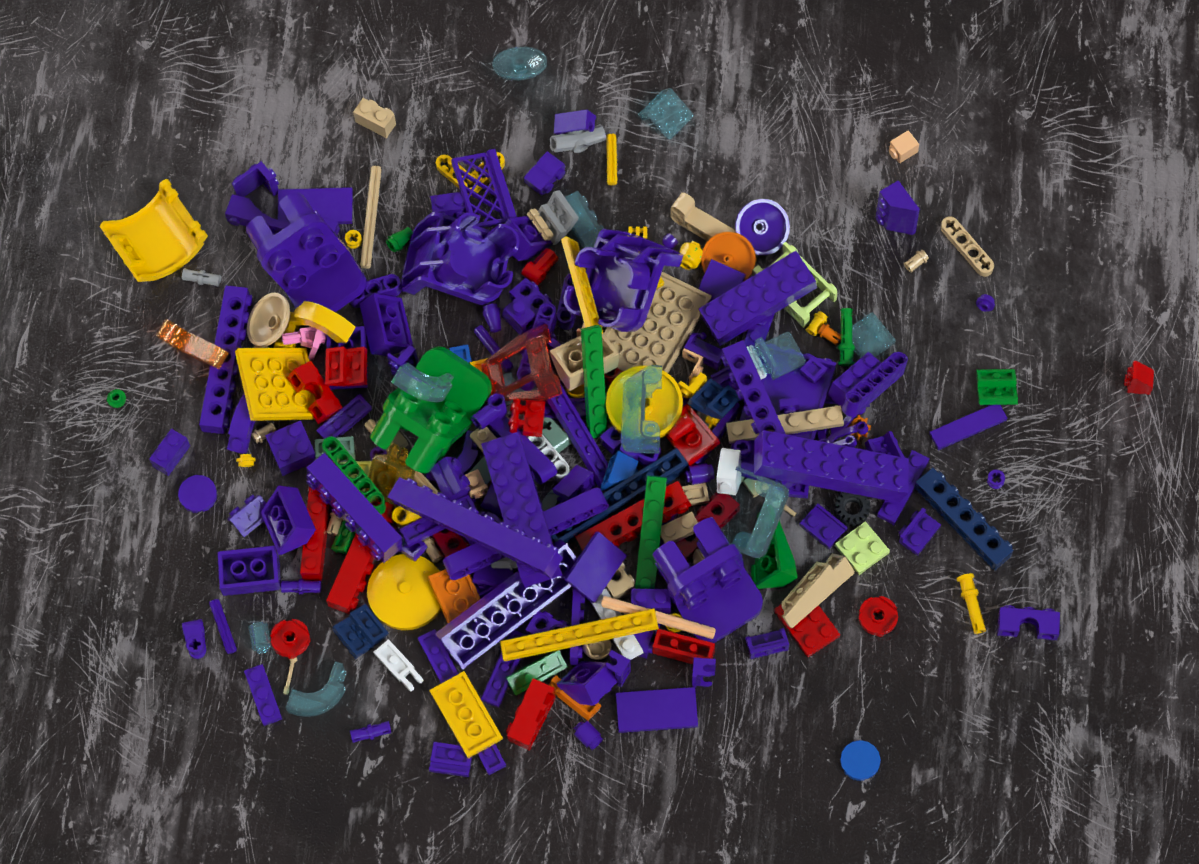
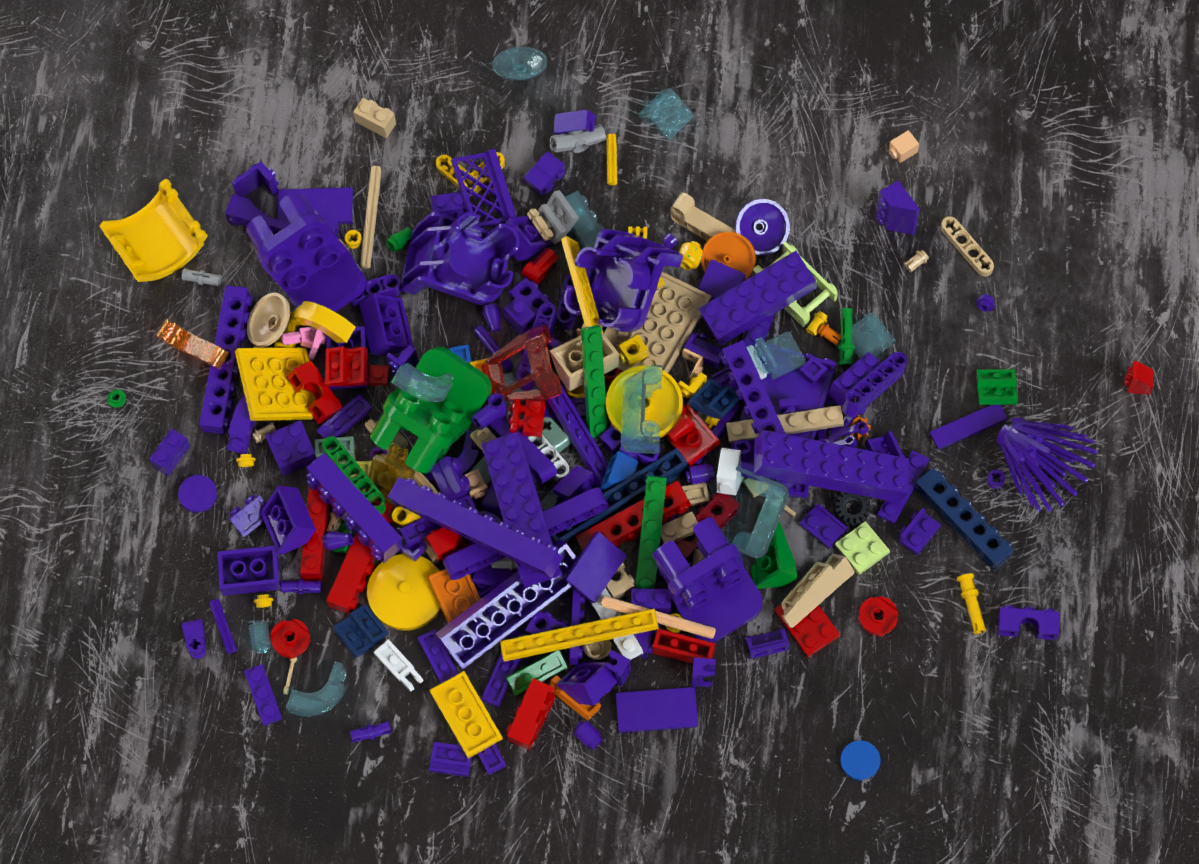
none -> yellow plate [254,594,273,608]
none -> dark purple cone [323,531,353,550]
none -> red plate [368,365,389,386]
none -> red slope [426,527,461,562]
none -> yellow brick [619,334,648,367]
none -> dark purple plant [997,417,1098,512]

